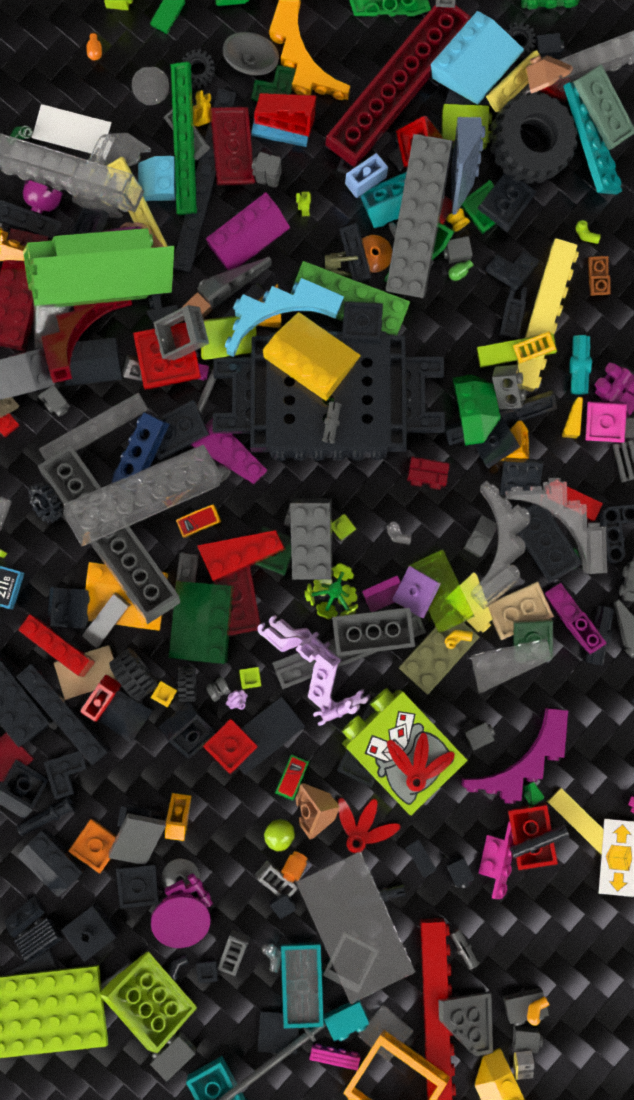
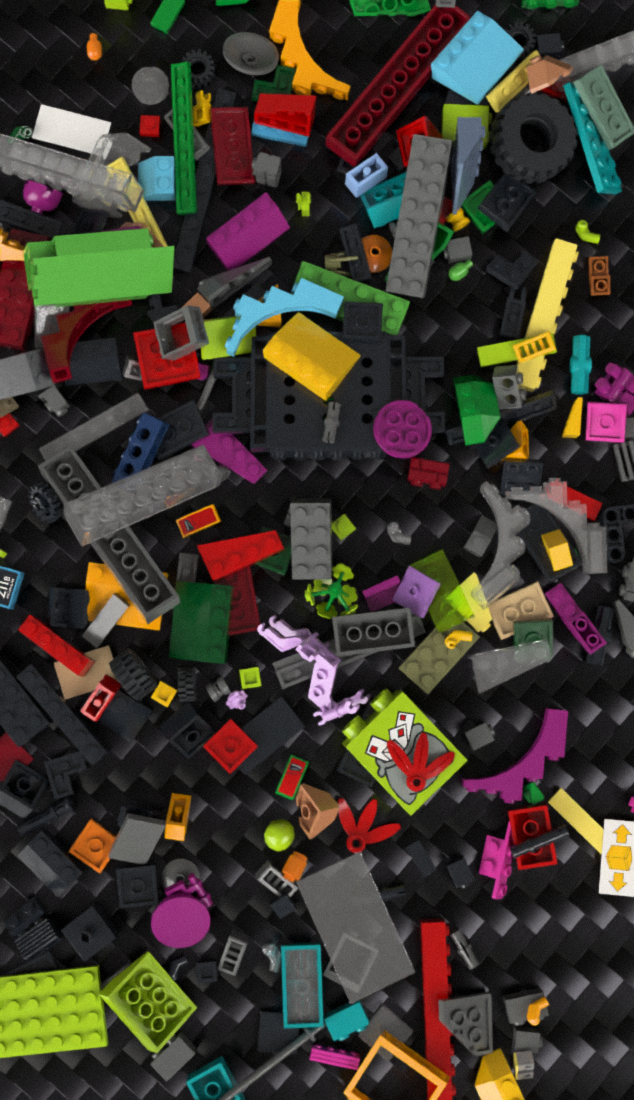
none -> red plate [140,115,160,137]
none -> magenta tile [373,400,432,458]
none -> yellow slope [541,529,573,572]

